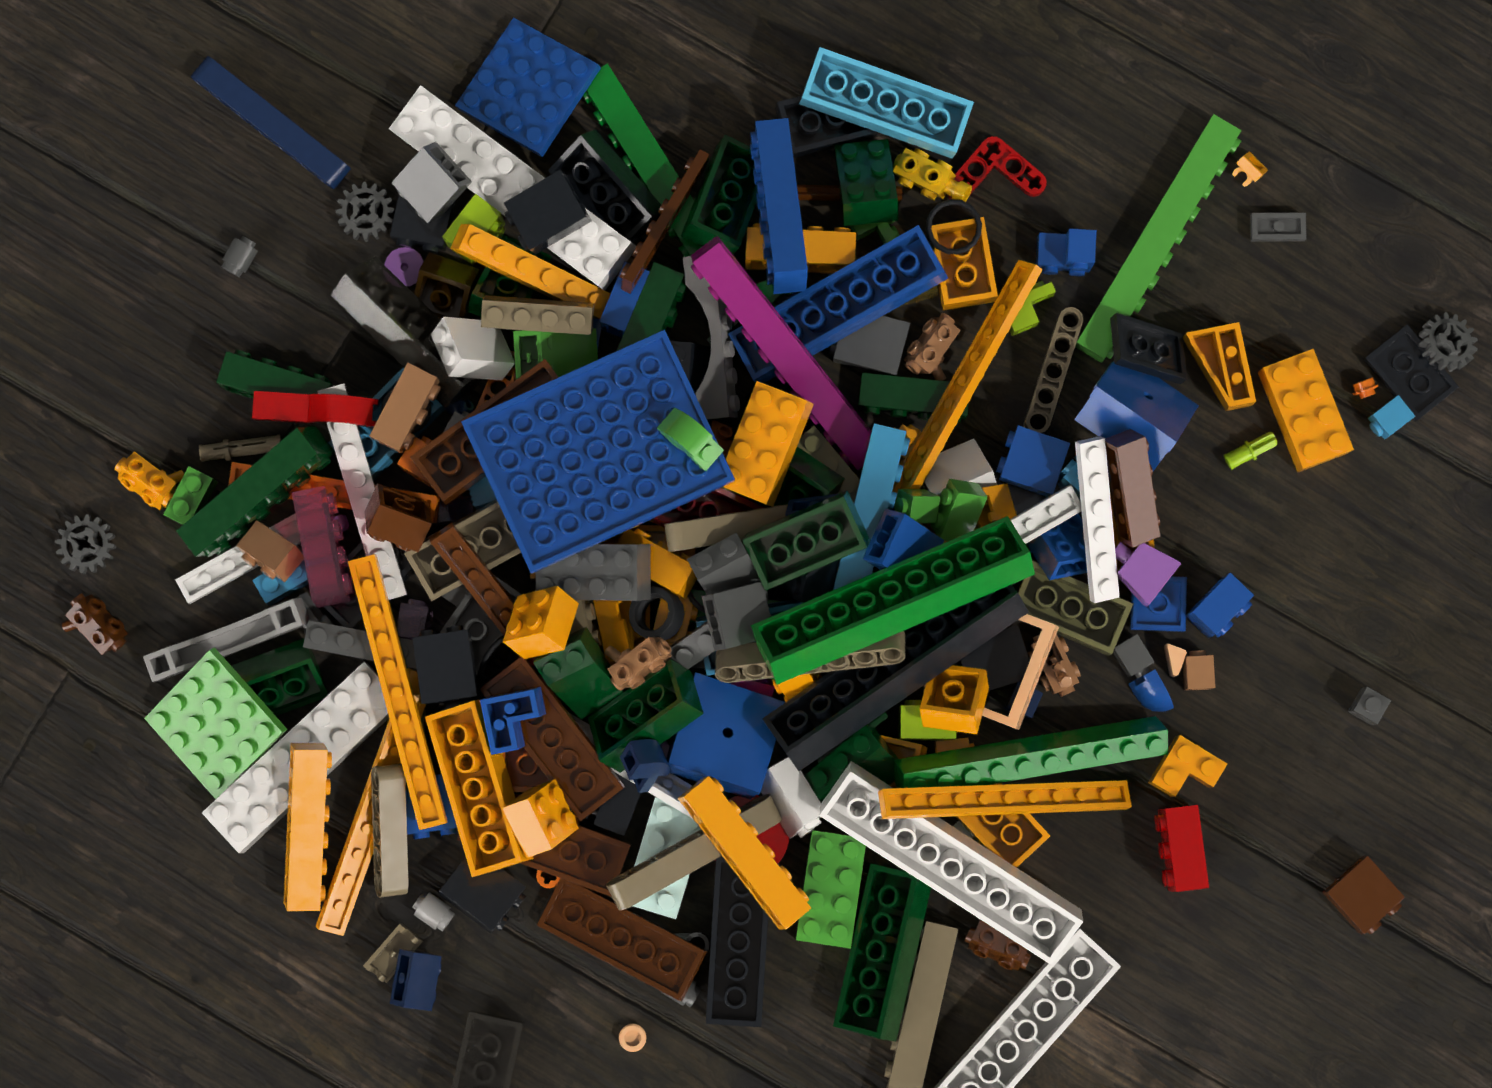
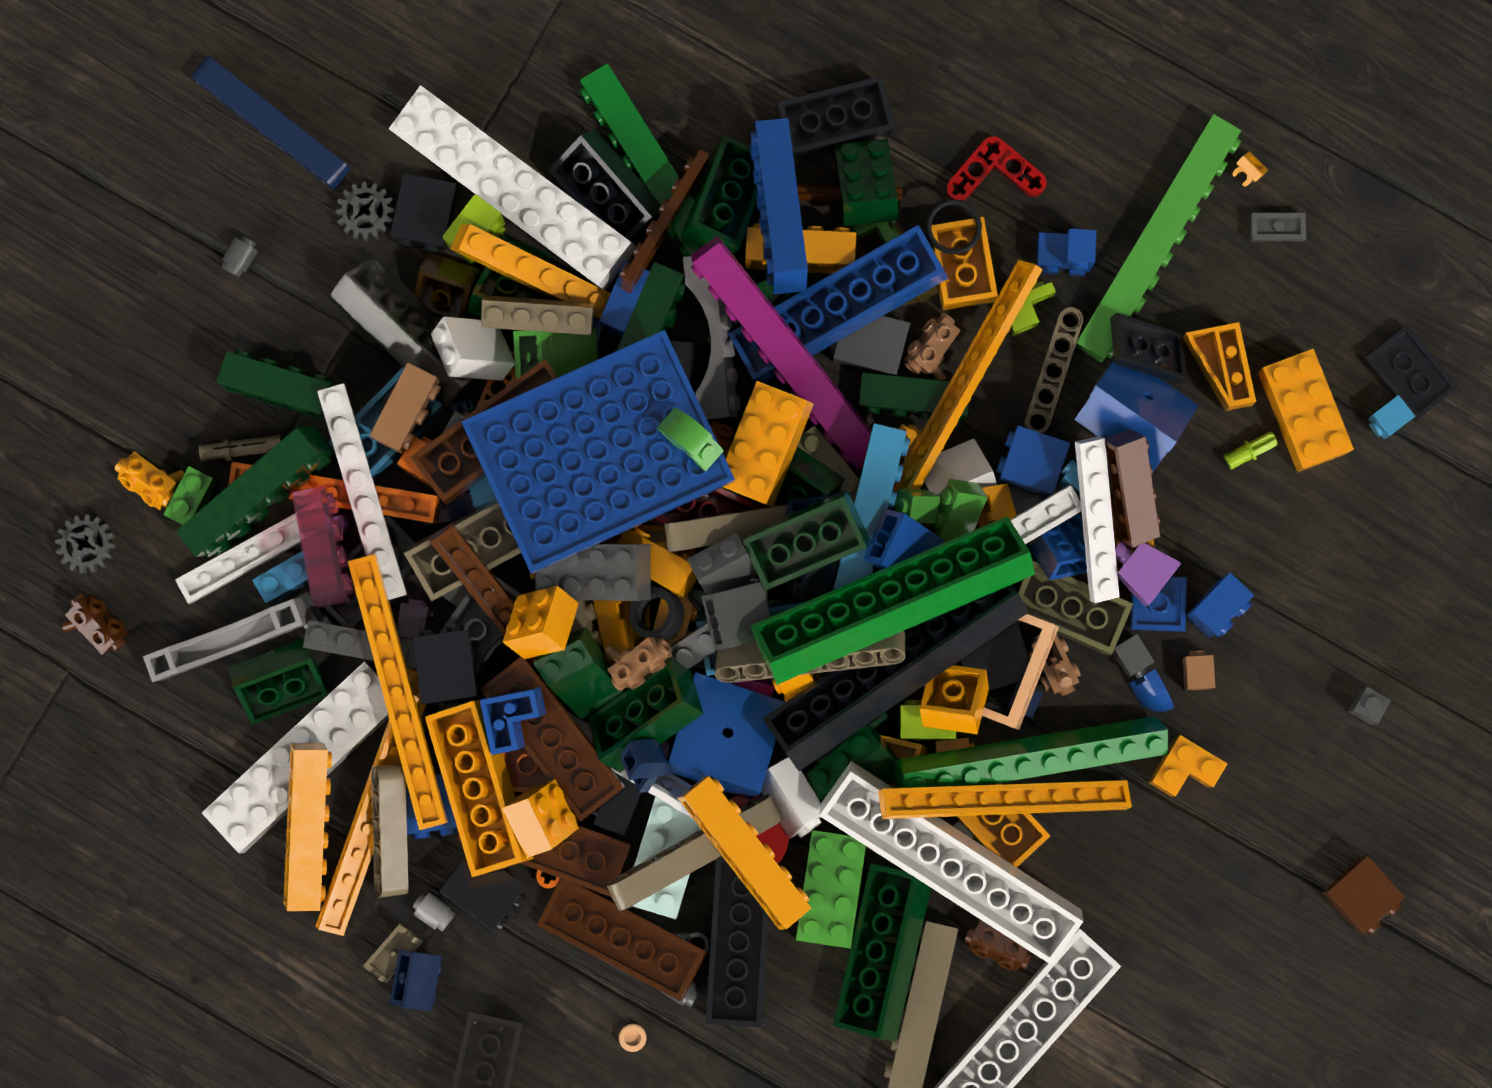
plate [144,647,287,799] -> none
medium nougat brick [236,521,305,583] -> none
red piece [252,391,379,427] -> none
reddish brown brick [365,483,432,552] -> none
medium lavender piece [384,247,424,287] -> none
brick [392,142,472,223] -> none
blue plate [455,17,601,157] -> none
black brick [504,170,592,254] -> none
medium azure brick [799,47,974,158] -> none
yellow brick [893,148,972,202] -> none
red brick [1154,805,1209,892] -> none
light nougat slope [1164,643,1187,677] -> none
orange plate [1352,377,1379,399] -> none
dark grey gear [1418,312,1478,372] -> none

